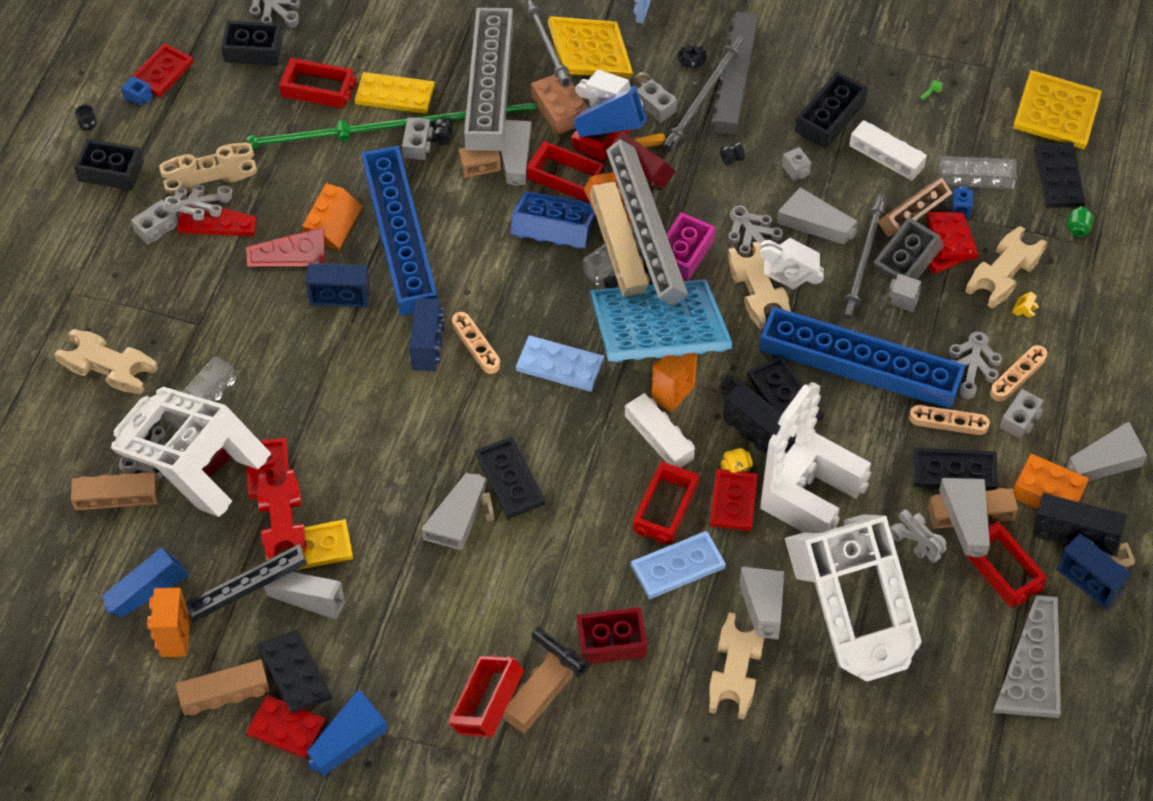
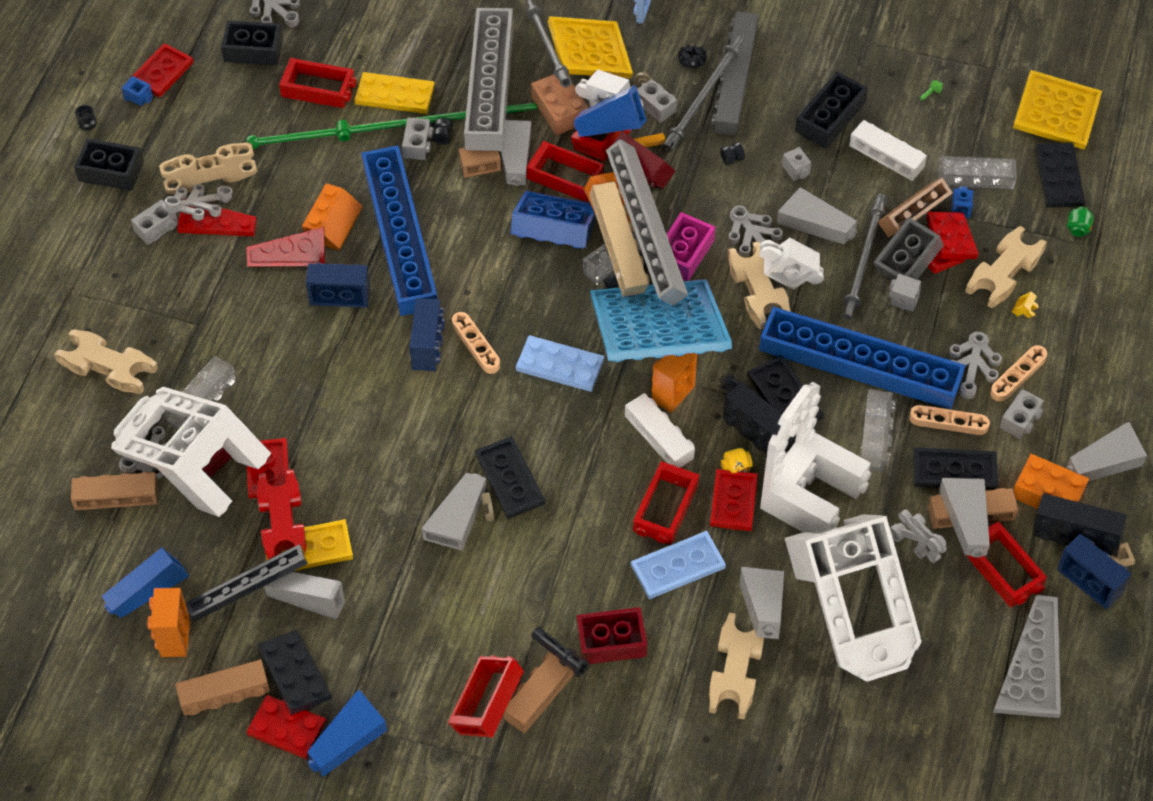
none -> clear brick [860,389,896,472]

